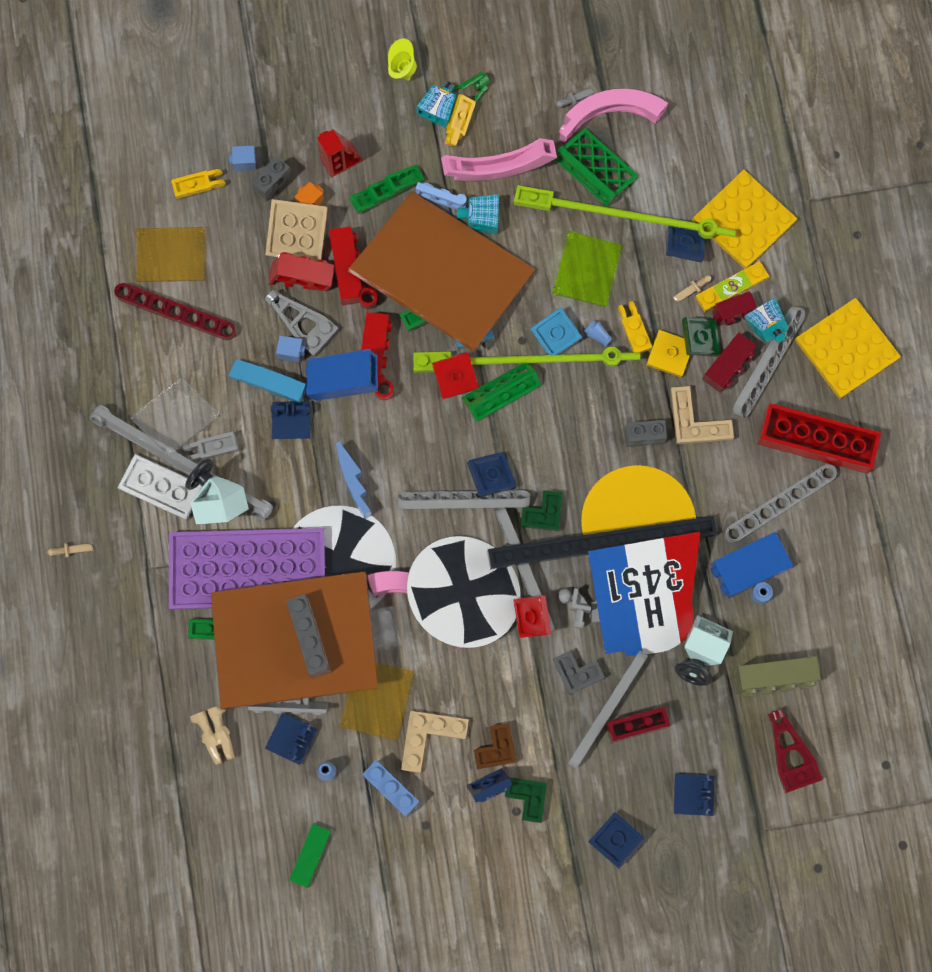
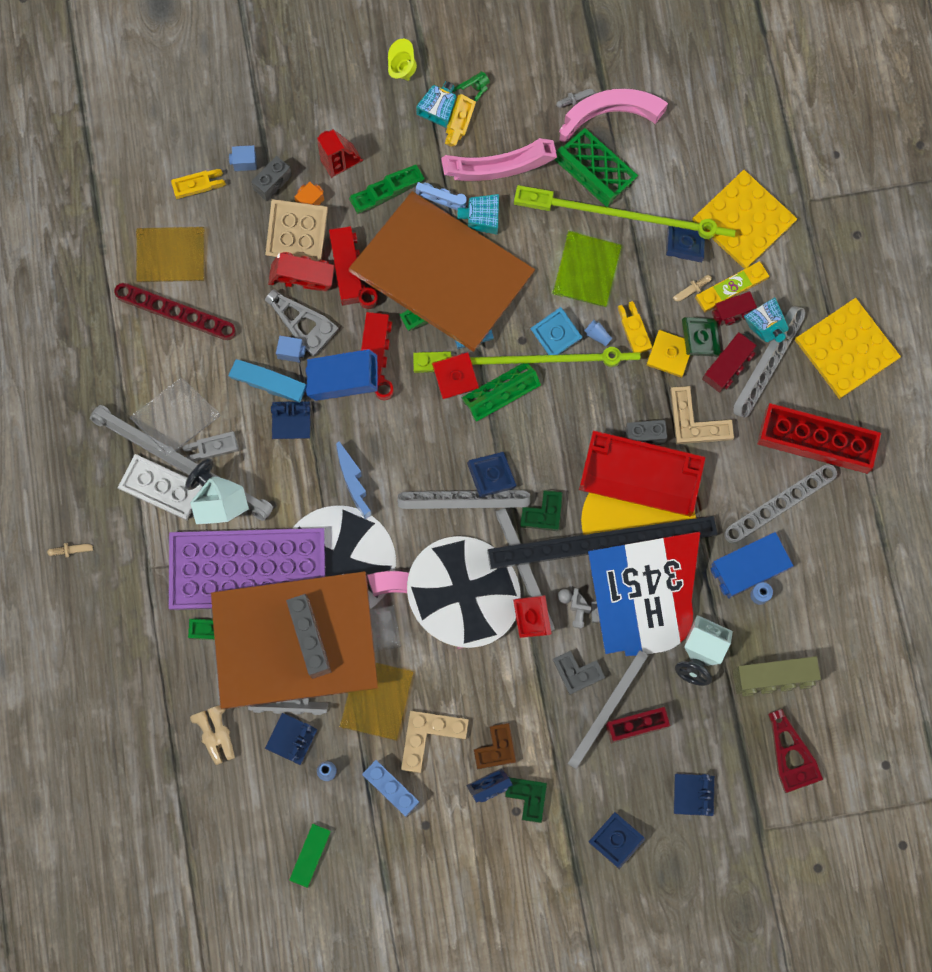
none -> red slope [579,431,706,517]

